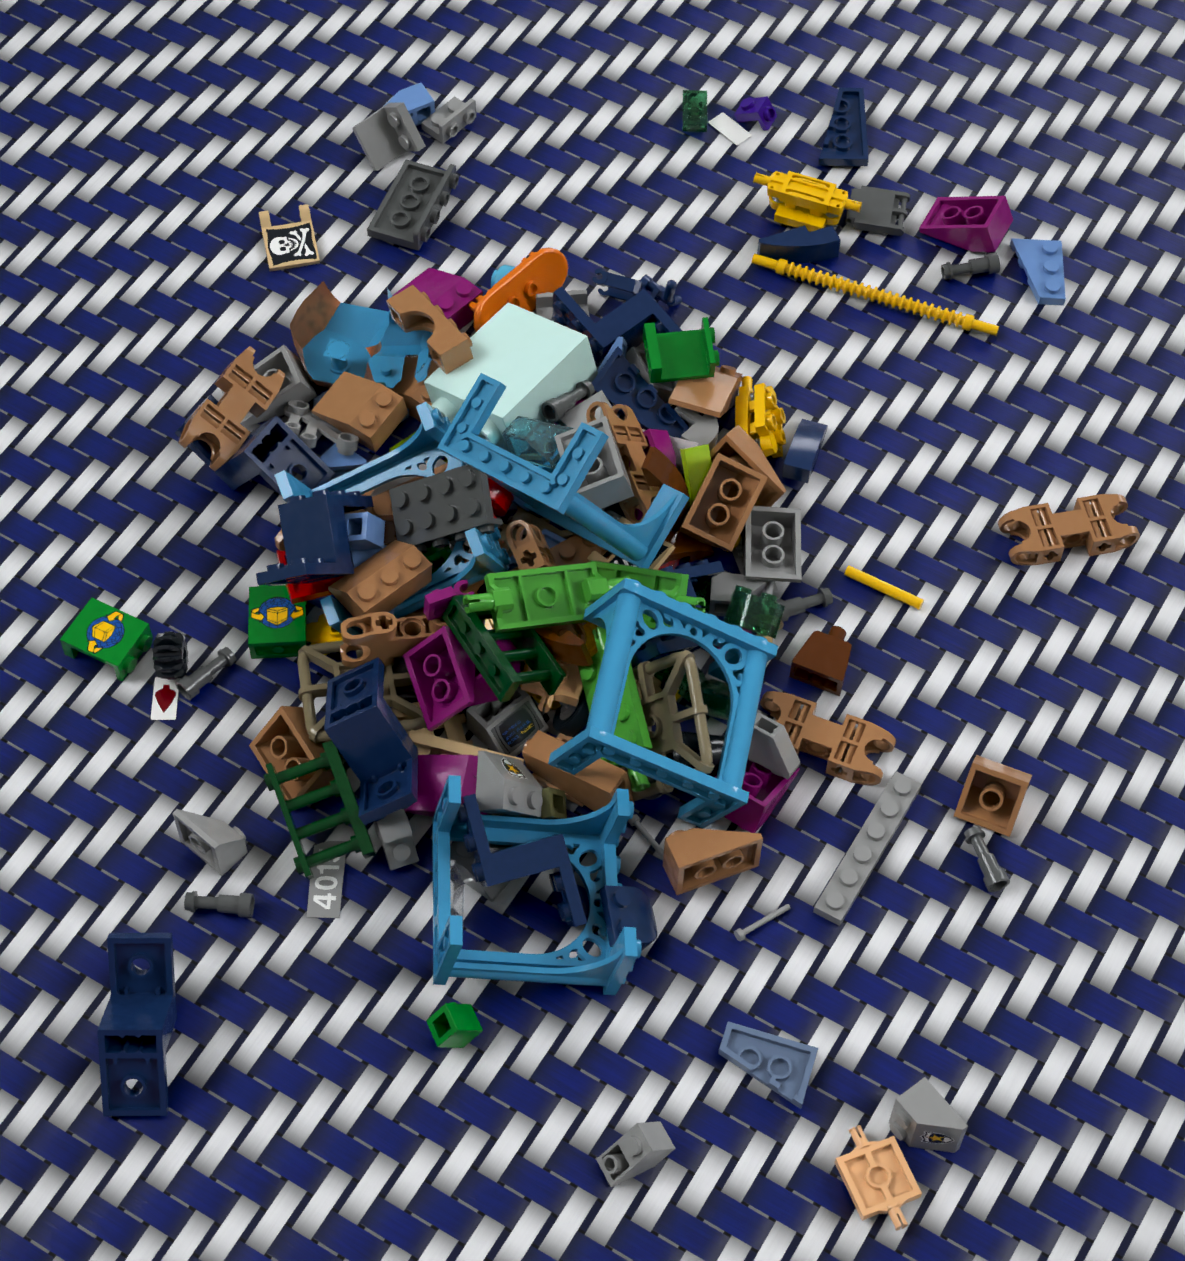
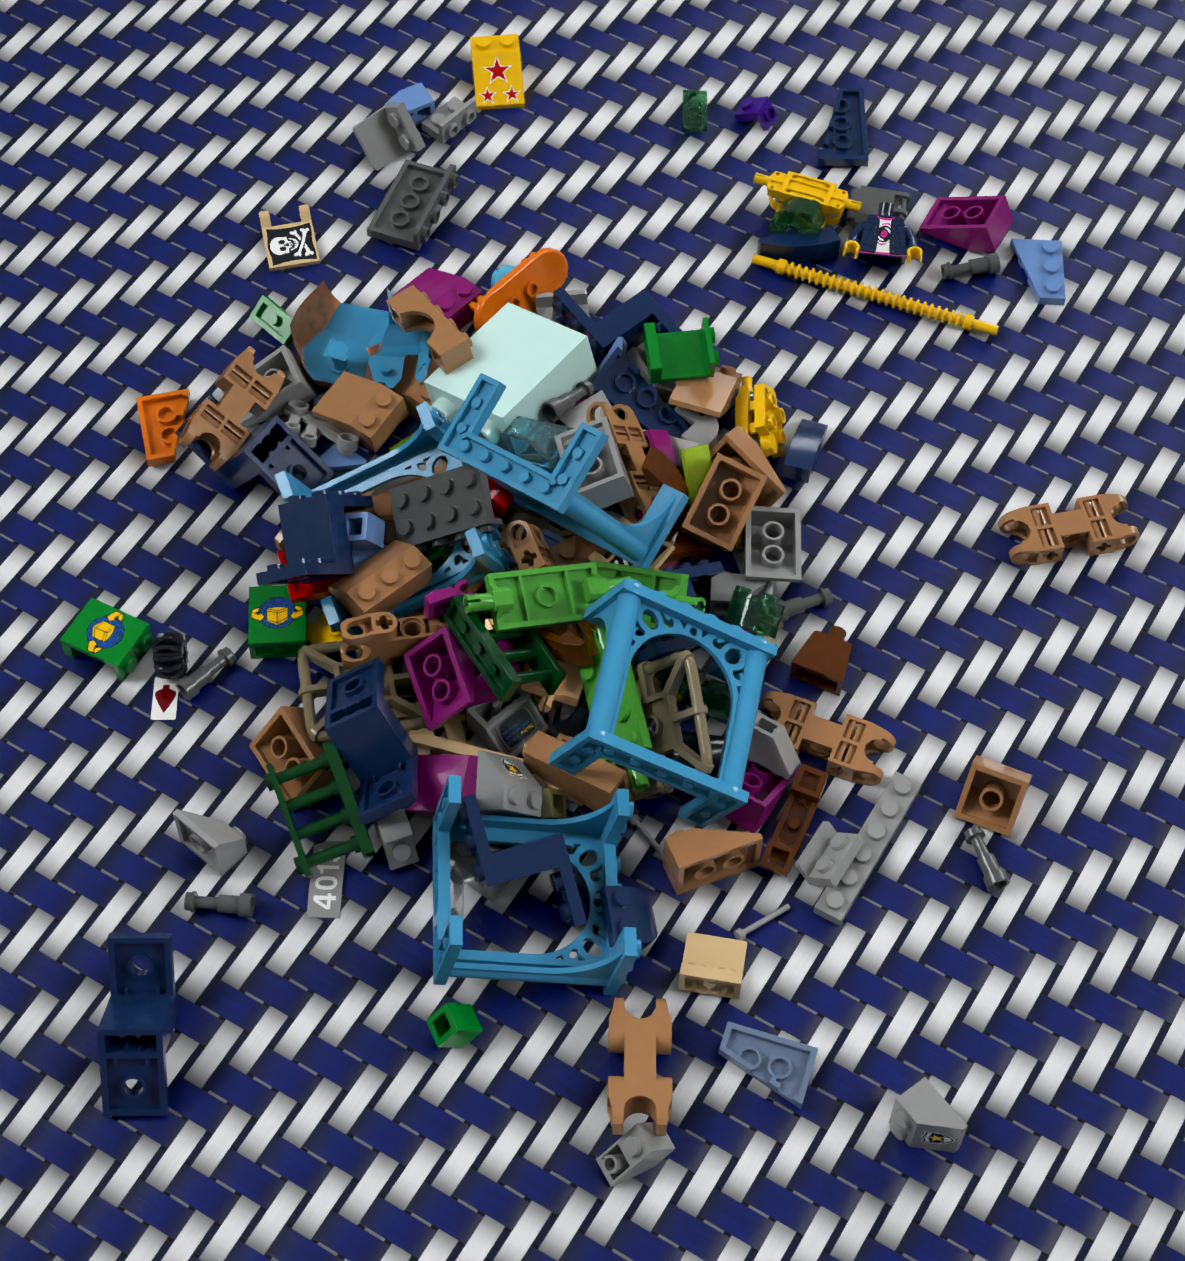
dark blue piece [592,269,682,307] -> none
white sticker [708,112,752,145] -> none
light nougat plate [835,1125,922,1230] -> none
yellow bar [844,565,924,610] -> none
none -> orange wing [136,388,190,467]
none -> plate [249,295,301,346]
none -> yellow slope [470,34,525,110]
none -> medium nougat piece [607,998,672,1136]
none -> tan bracket [678,932,747,999]
none -> reddish brown slope [759,763,829,877]
none -> clear green cylinder [768,197,825,234]
none -> light grey bracket [795,821,864,887]
none -> torso [842,202,923,264]

